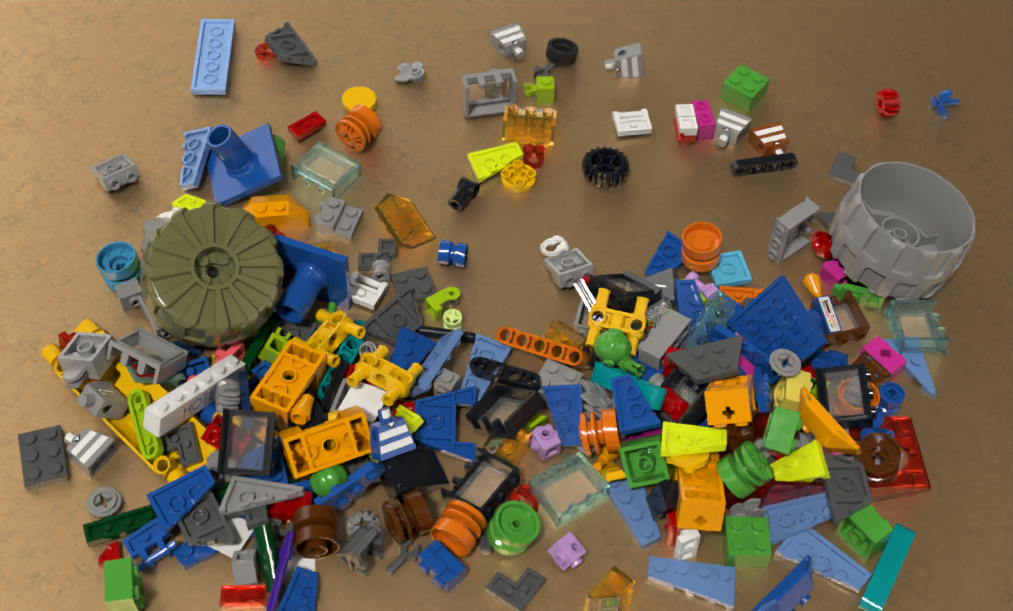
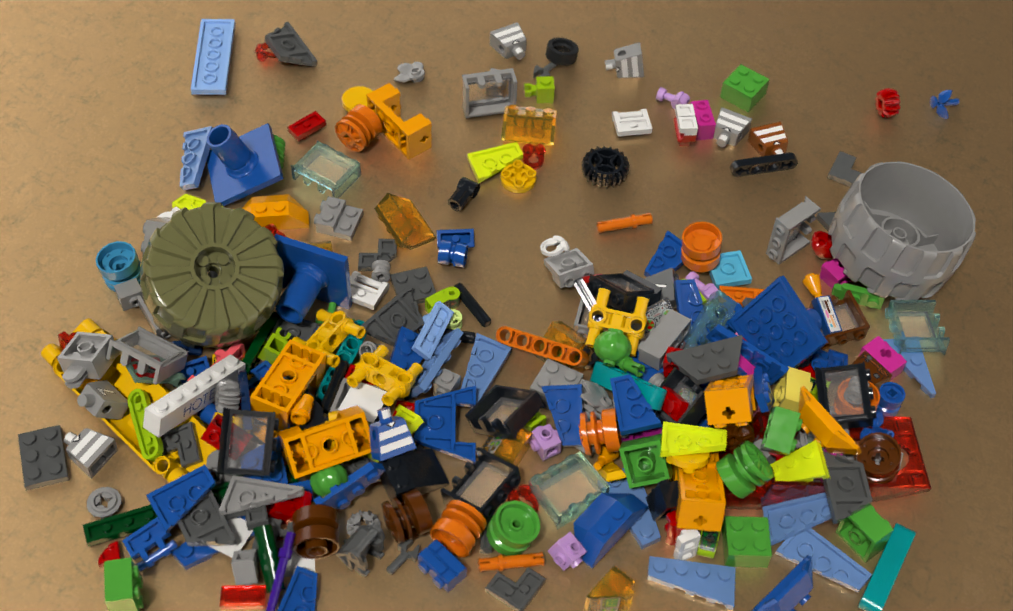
light grey plate [90,153,141,192] -> none
black beam [469,356,542,391] -> none
light grey plate [728,498,767,517] -> none
light grey gear [768,349,801,378] -> none
none -> light orange plate [366,83,432,160]
none -> light blue piece [411,301,454,360]
none -> blue slope [436,229,474,249]
none -> black axle [454,283,491,327]
none -> orange pin [478,552,544,572]
none -> blue wedge [573,493,648,569]
none -> orange pin [597,213,653,234]
none -> lavender leg [656,87,690,110]
none -> leg [696,522,723,559]

